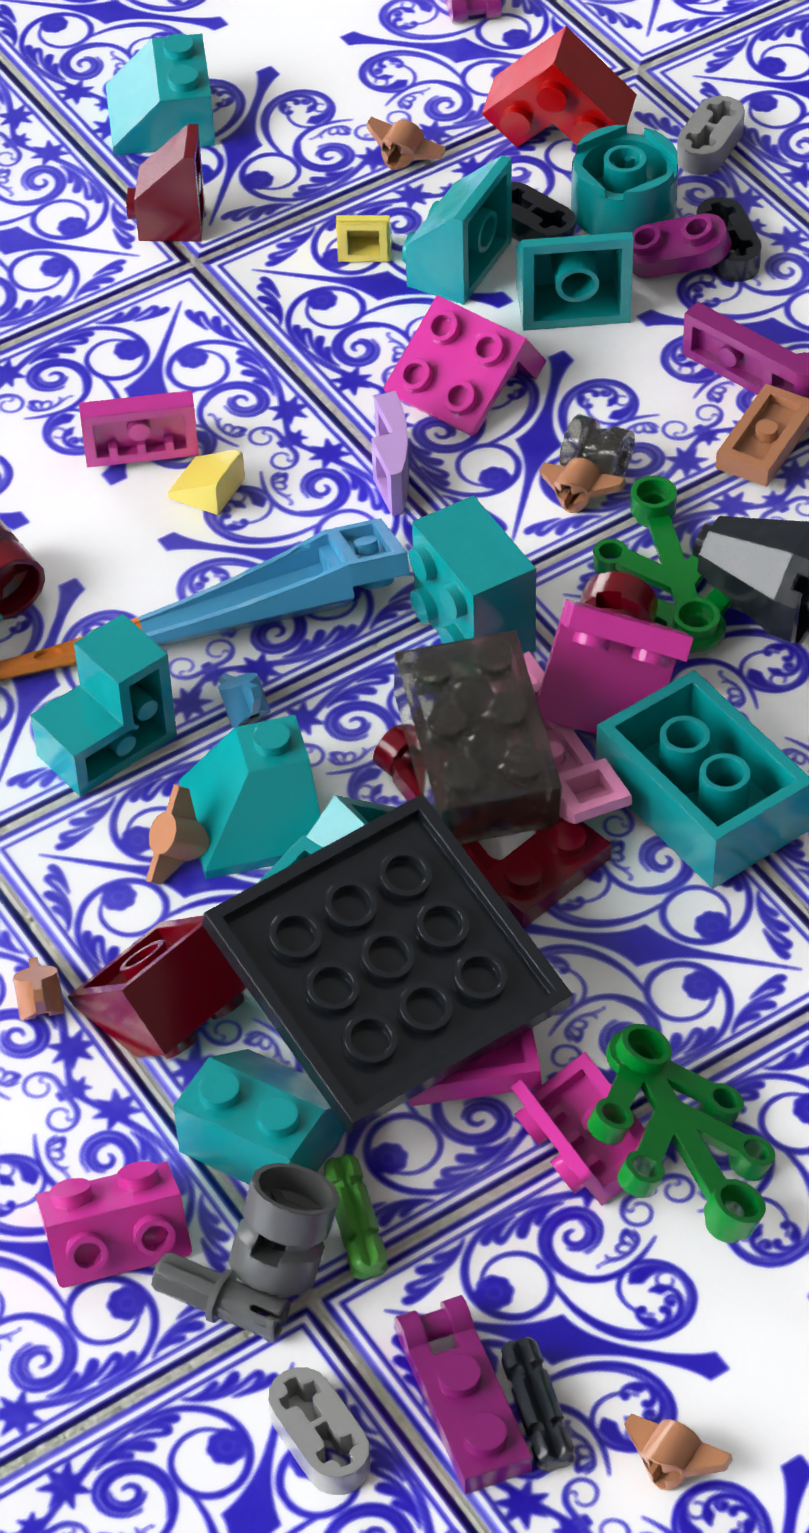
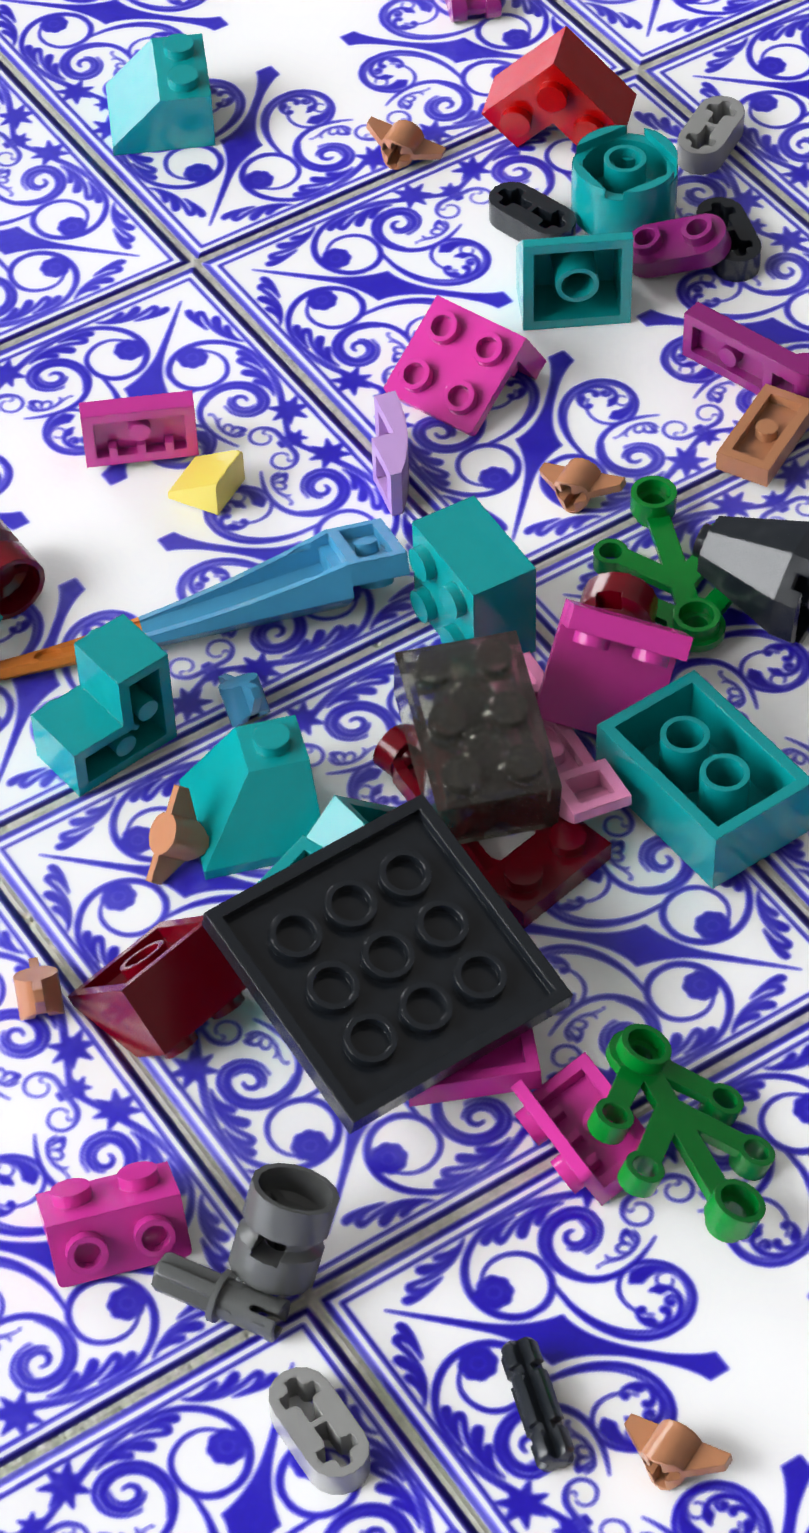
dark red slope [126,124,206,242] -> none
teal slope [173,1049,347,1185] -> none
bright green axle [323,1154,388,1280] -> none
light yellow slope [336,215,392,262] -> none
magenta plate [394,1295,532,1494] -> none
teal slope [402,155,512,305] -> none
clear smoke wheel [559,414,635,477] -> none

